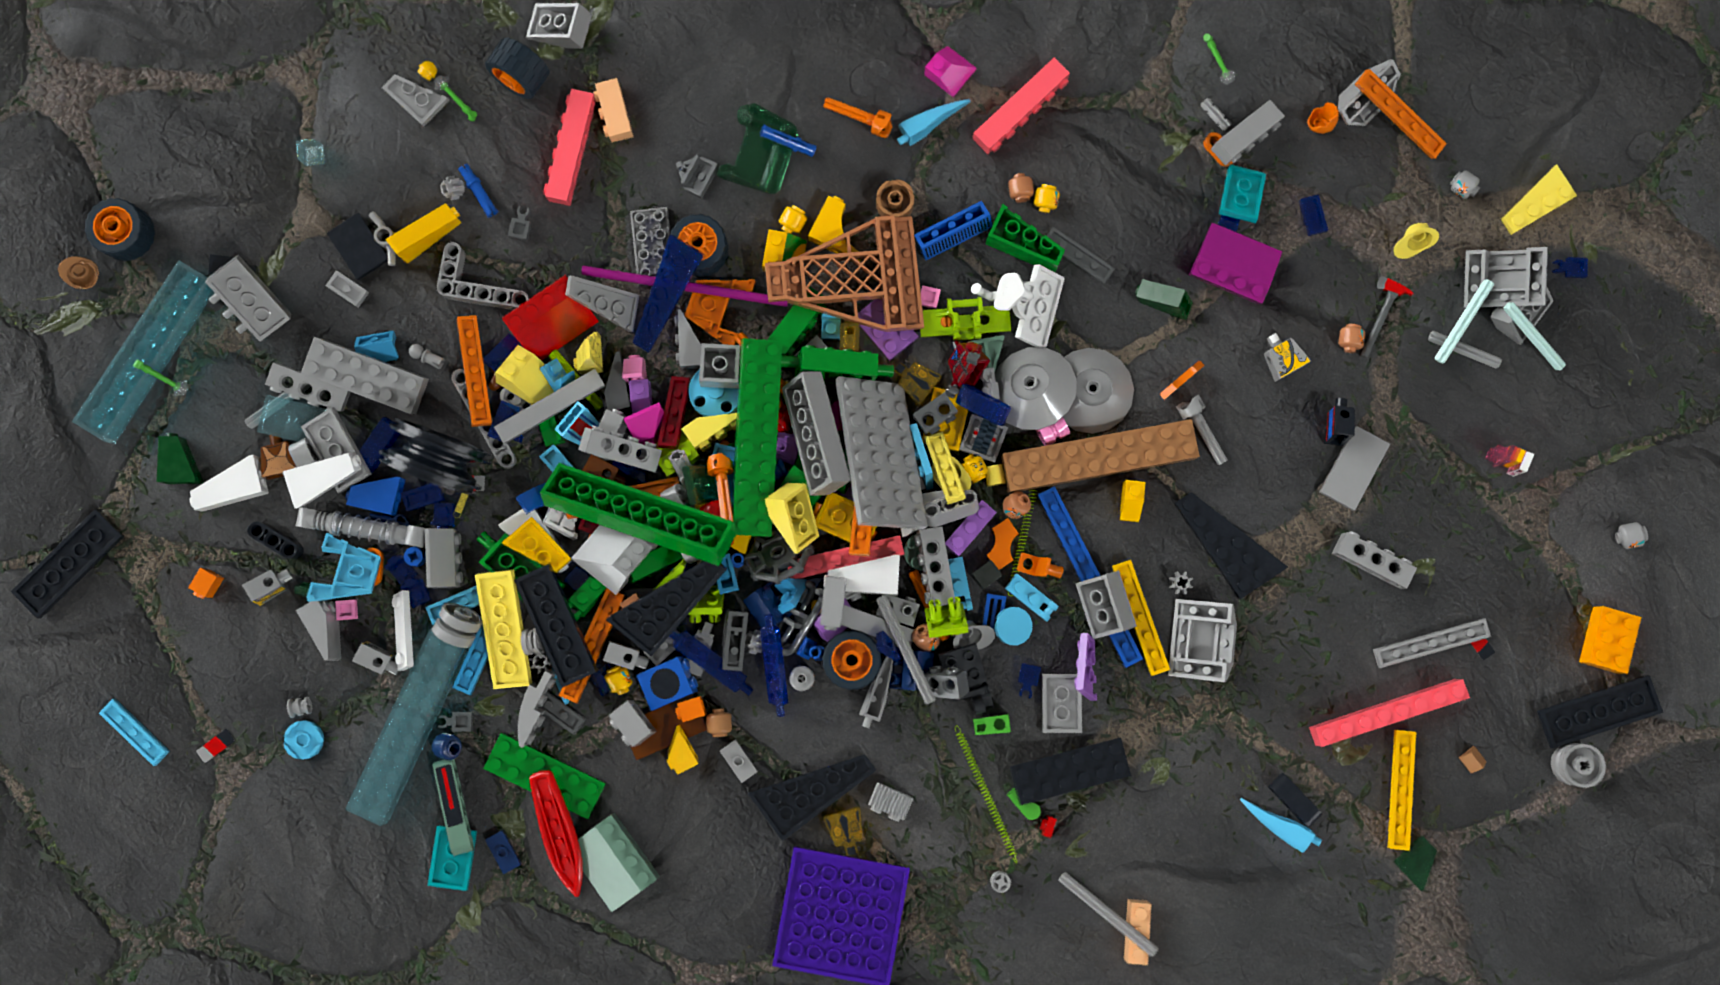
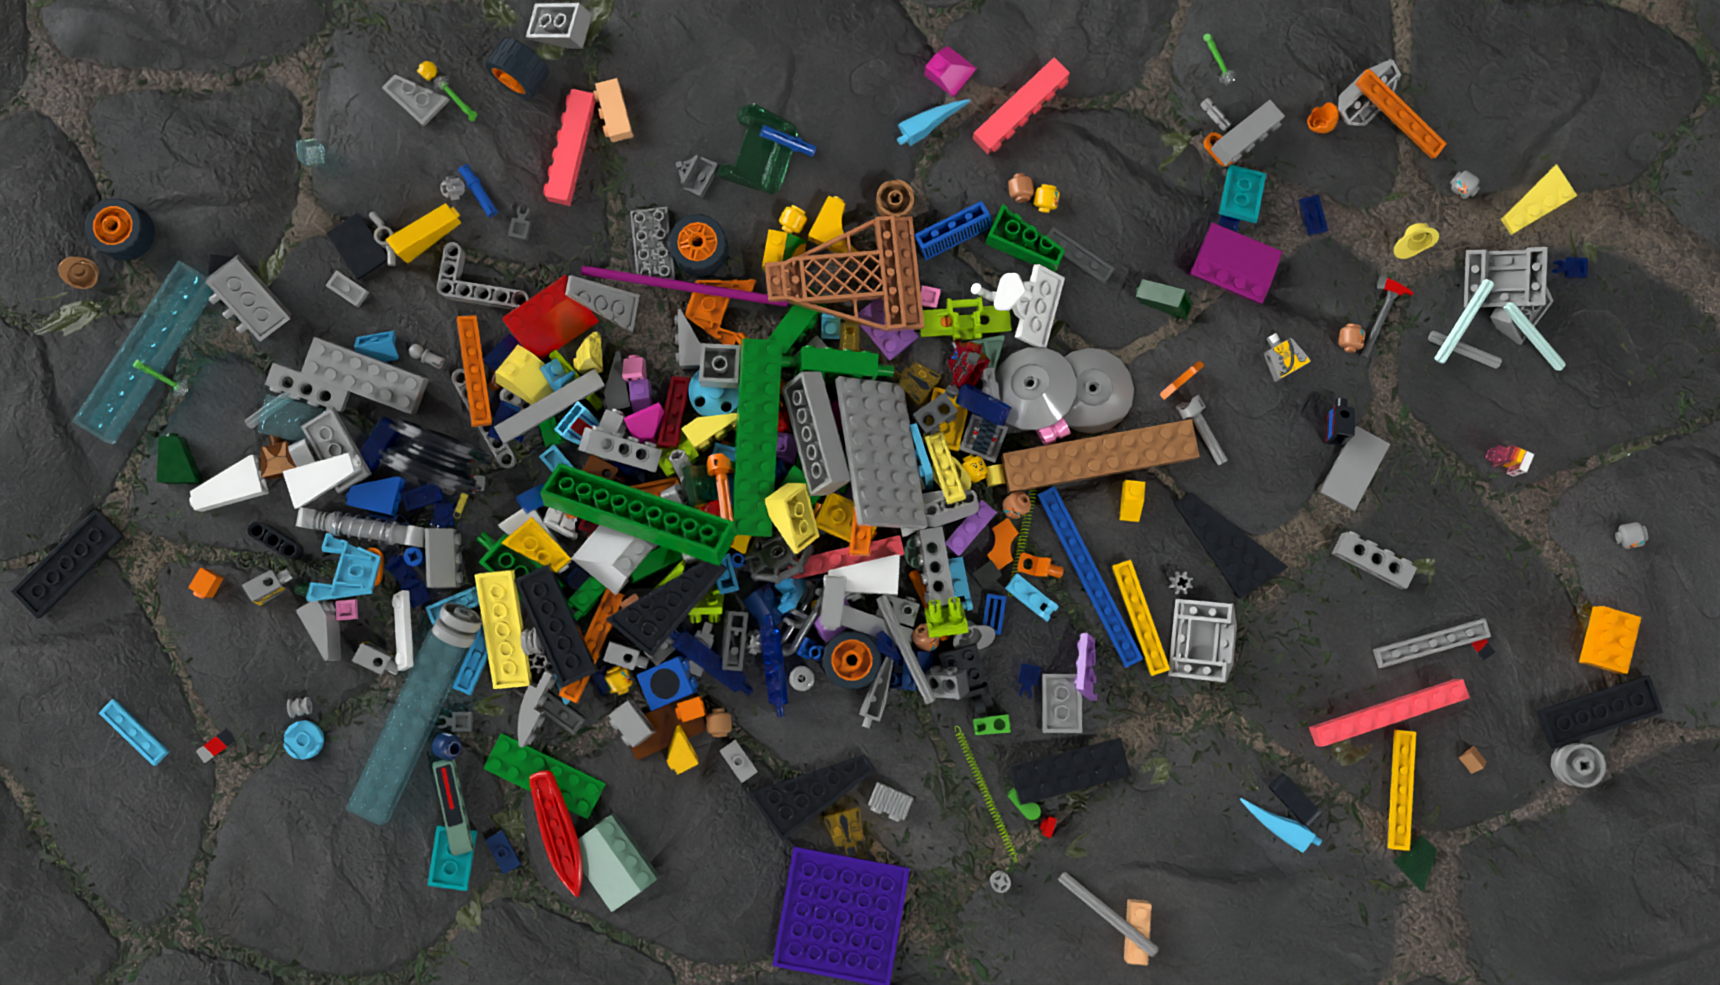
clear blue wing [633,235,704,353] -> none
orange piece [823,97,892,138] -> none
medium azure tile [994,607,1032,645] -> none
light grey slope [1076,570,1137,639] -> none

